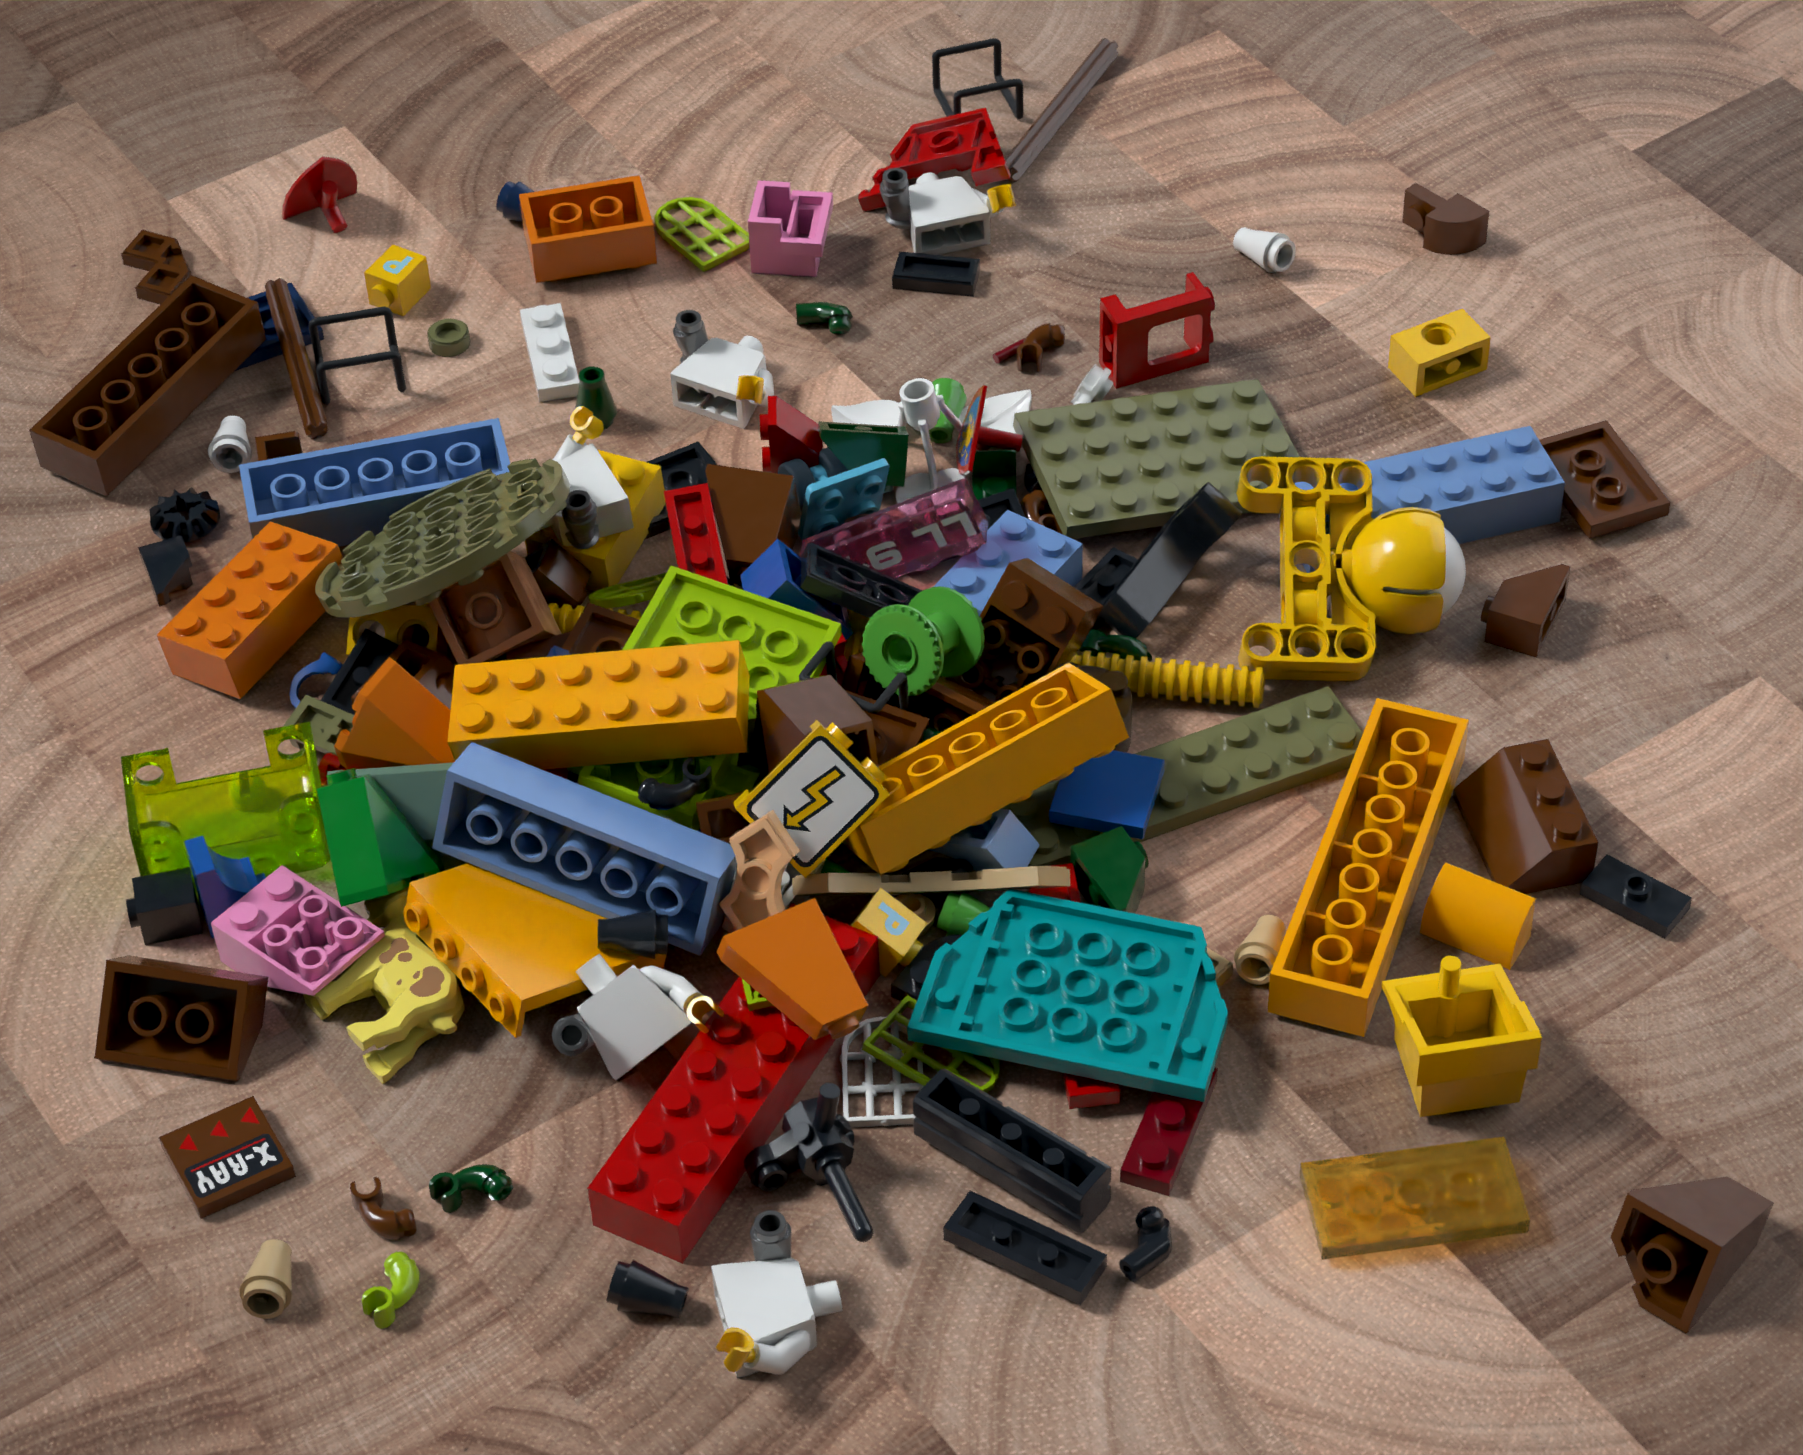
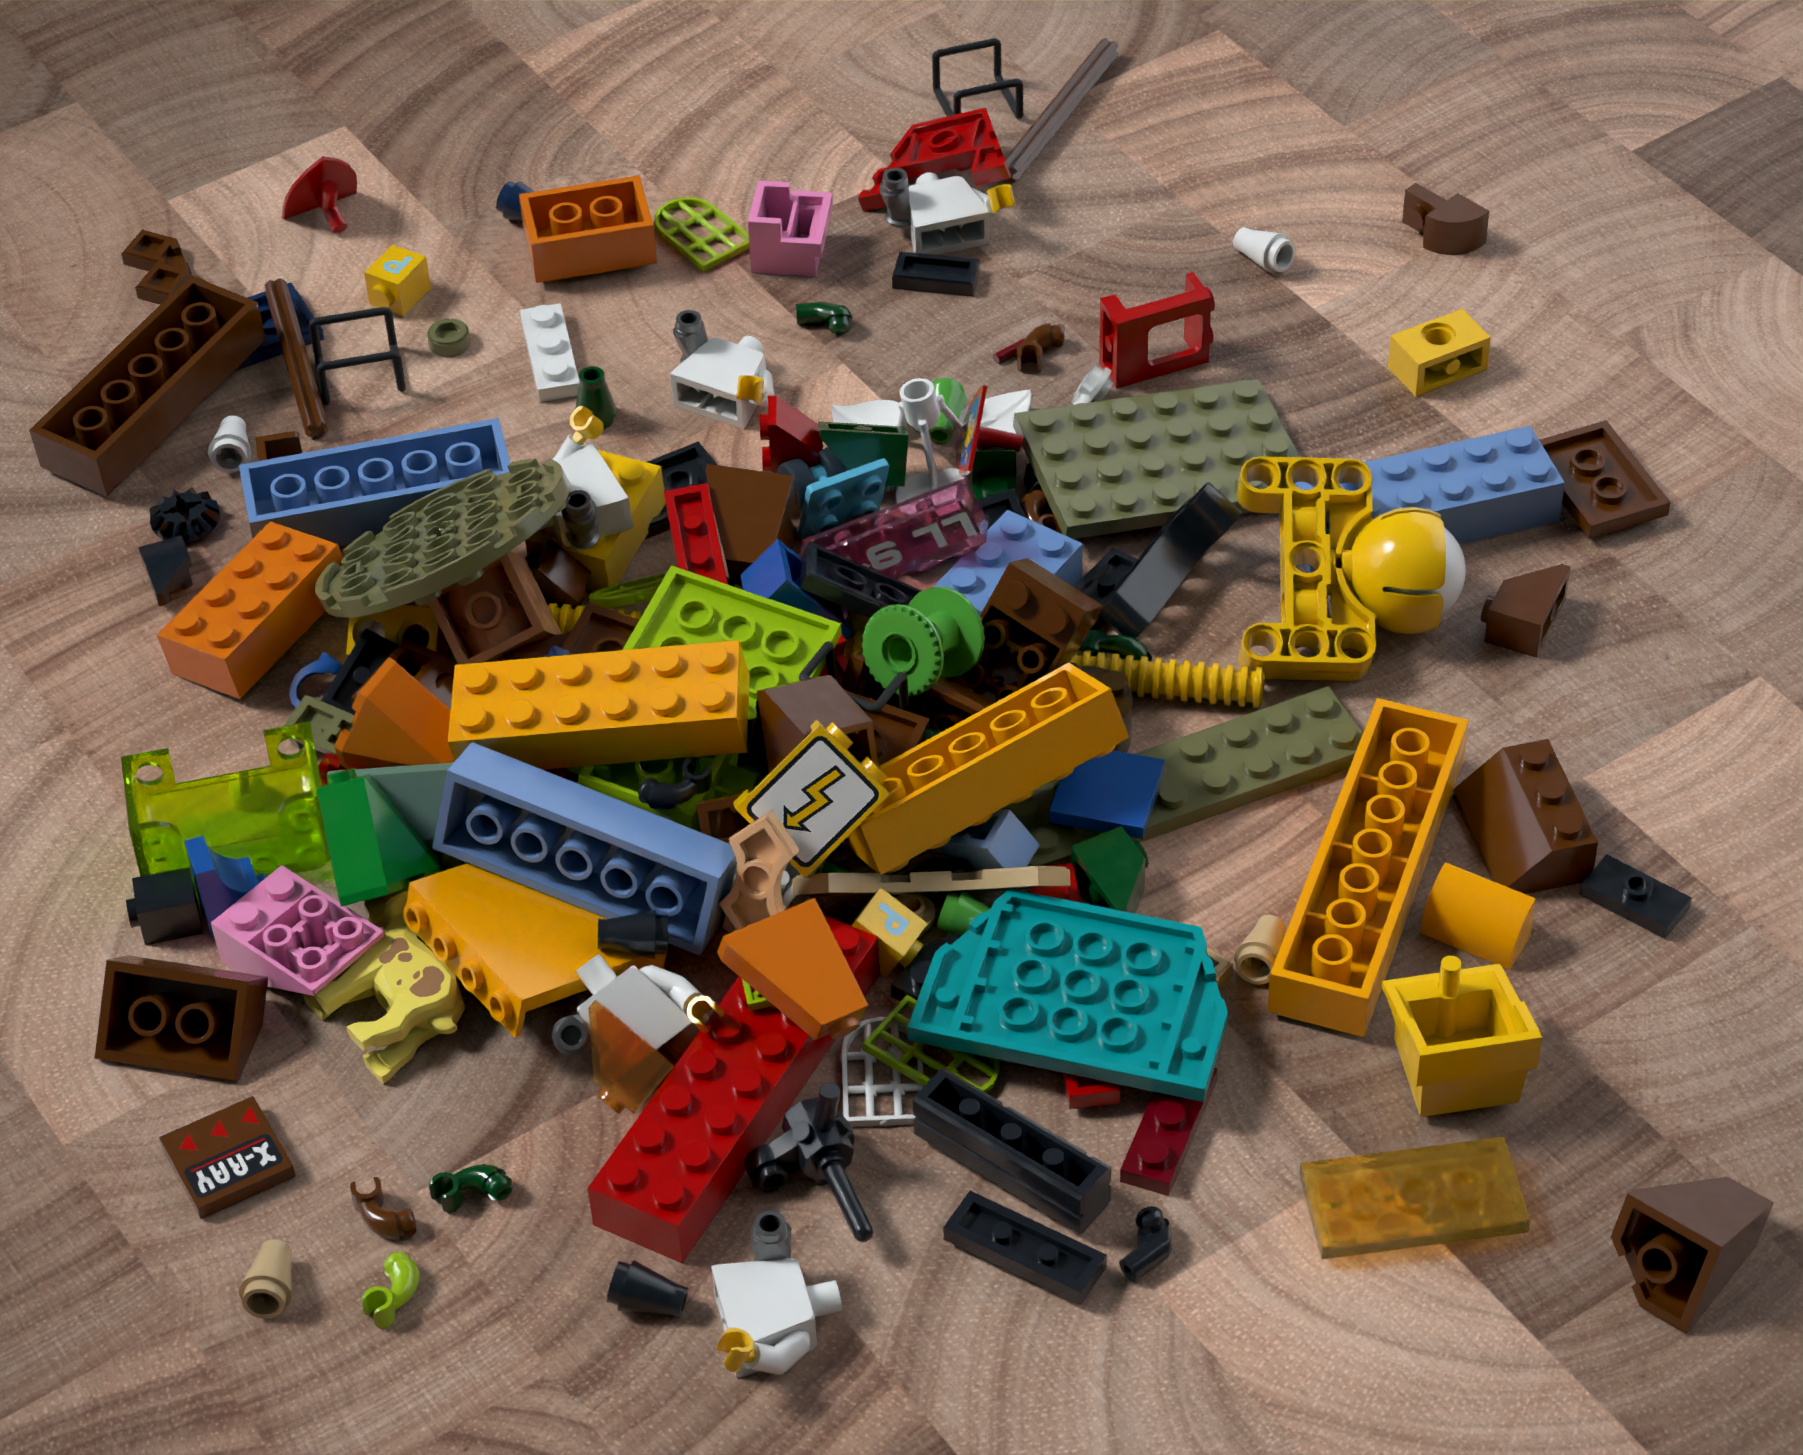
none -> clear orange slope [588,1000,674,1114]

